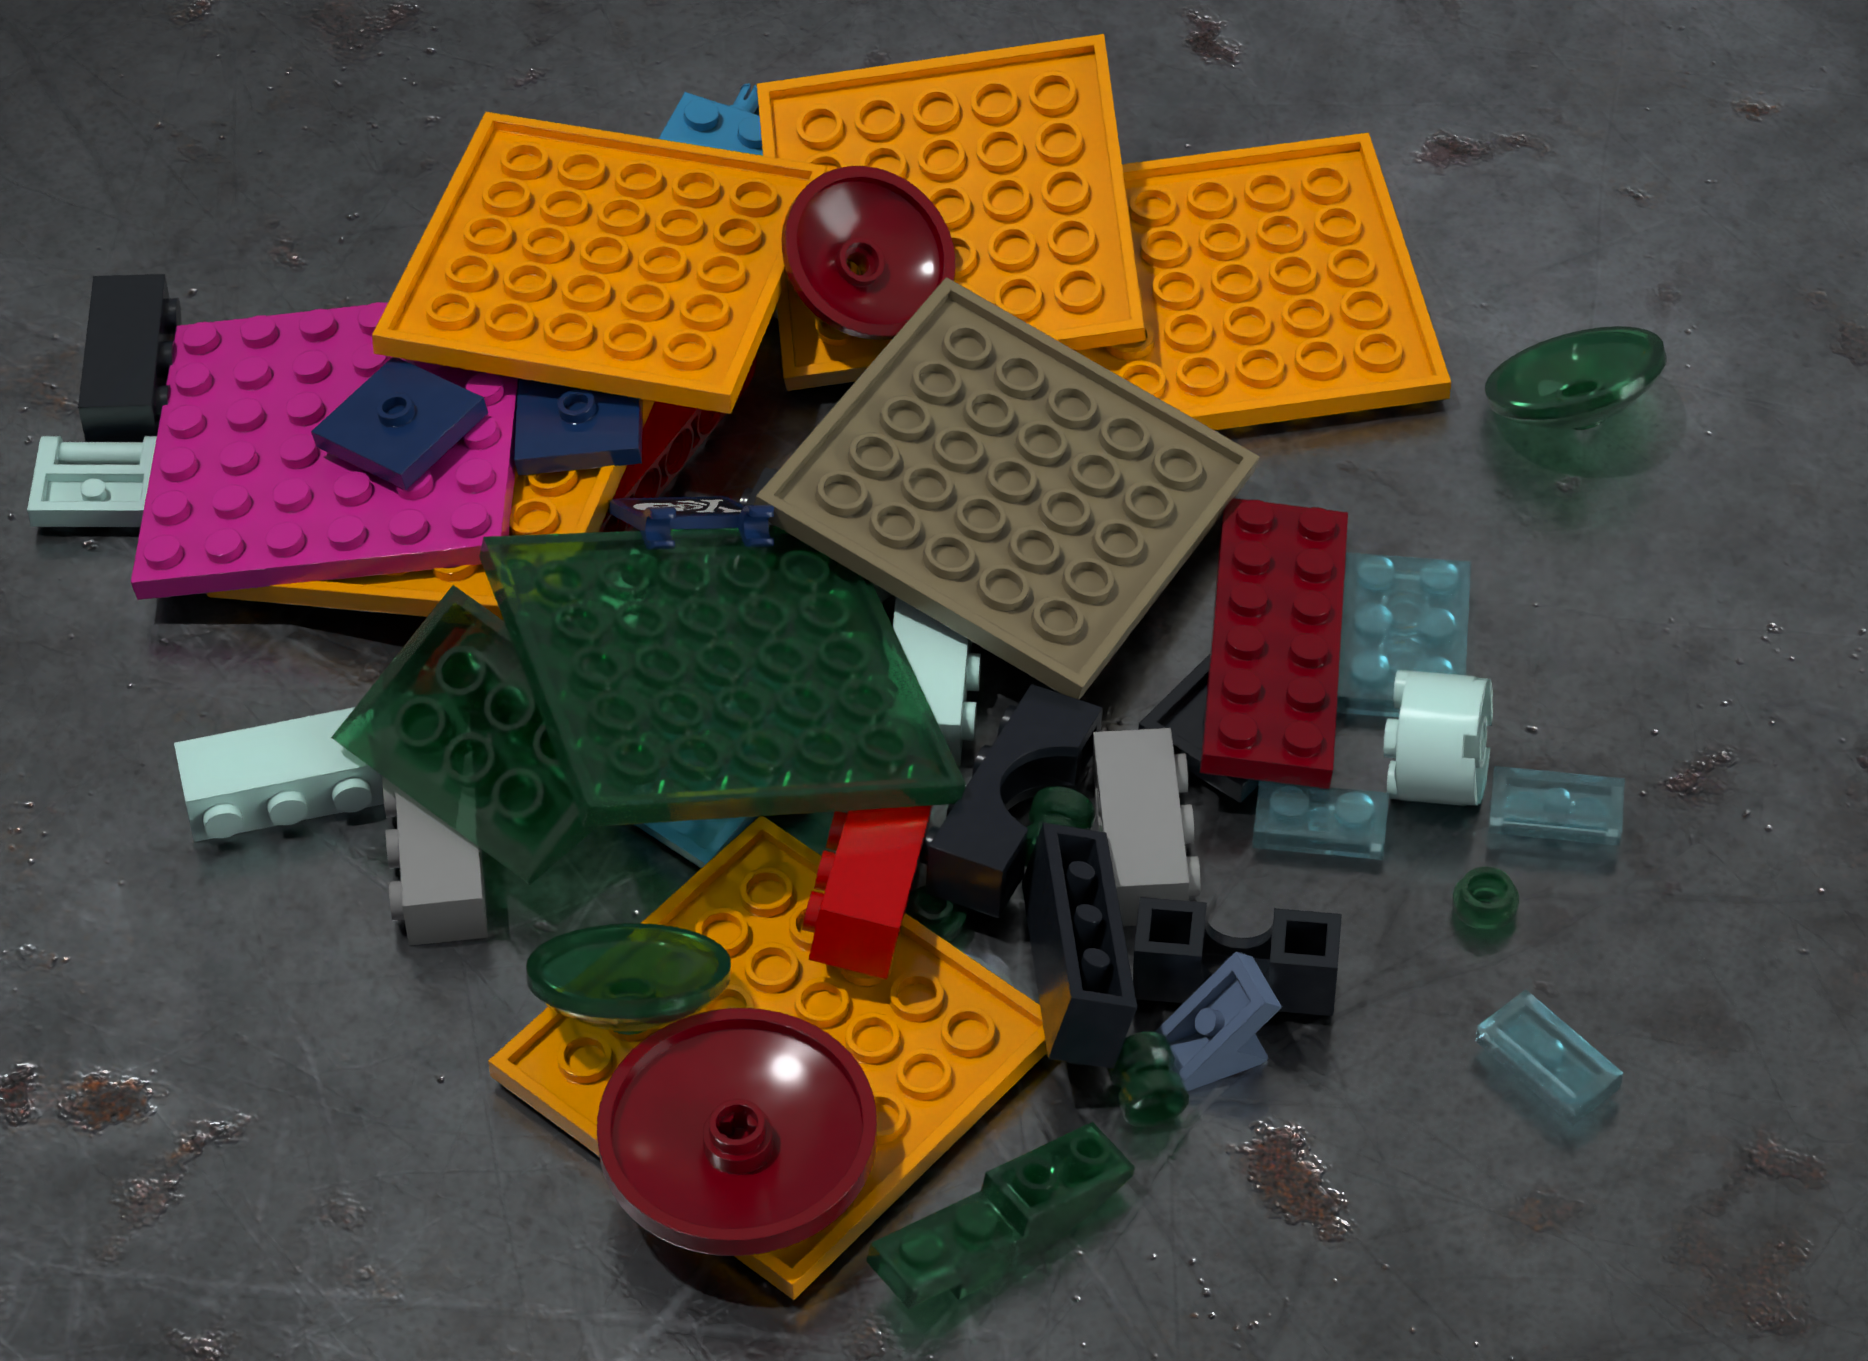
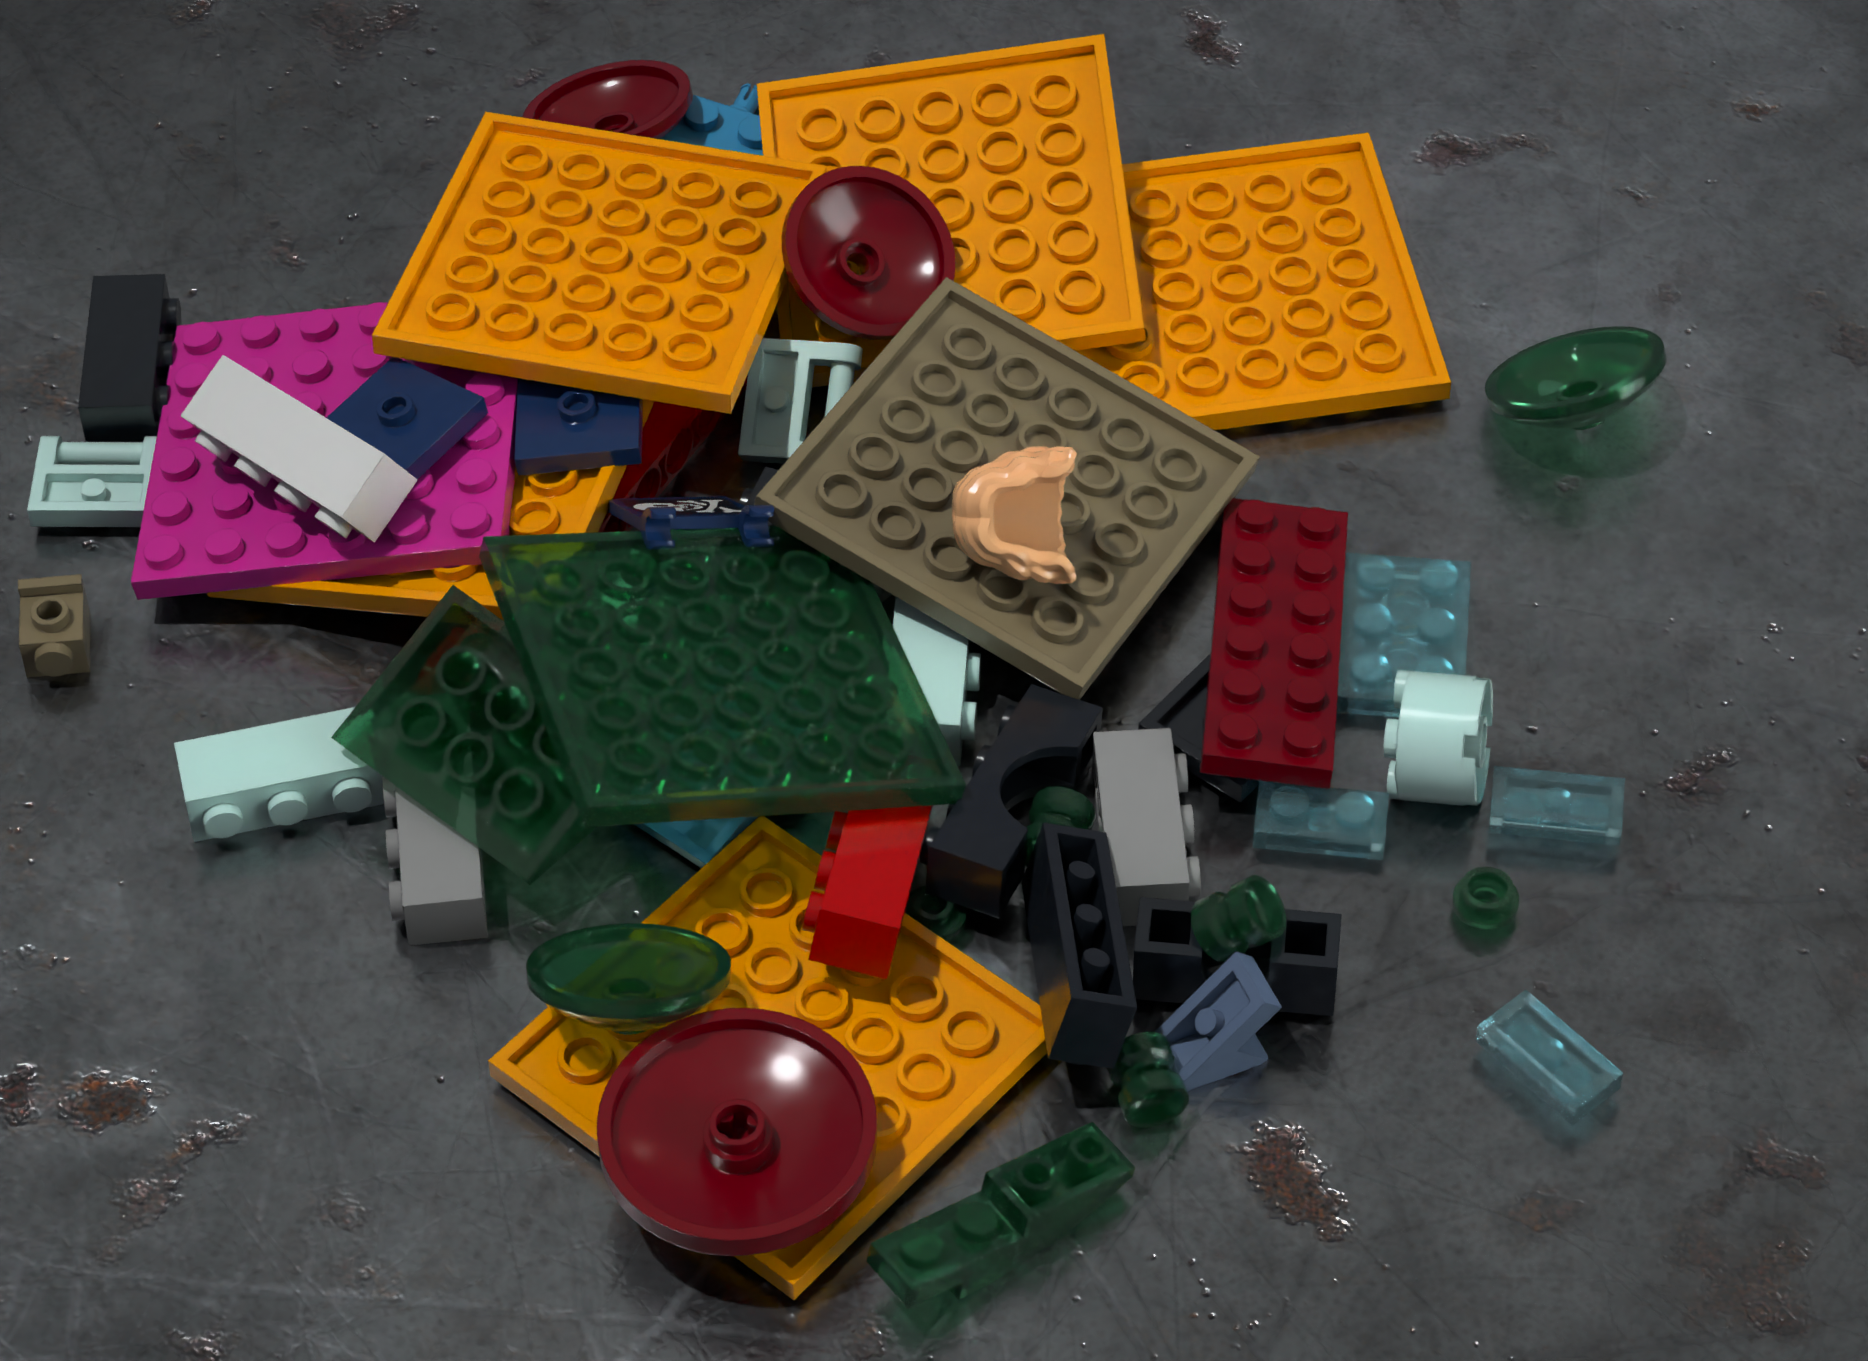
none -> dark tan brick [18,574,91,678]
none -> white brick [181,355,417,543]
none -> dark red dish [522,60,693,139]
none -> light aqua plate [738,338,863,464]
none -> light nougat hair [952,446,1077,584]
none -> clear green wheel [1191,875,1286,962]

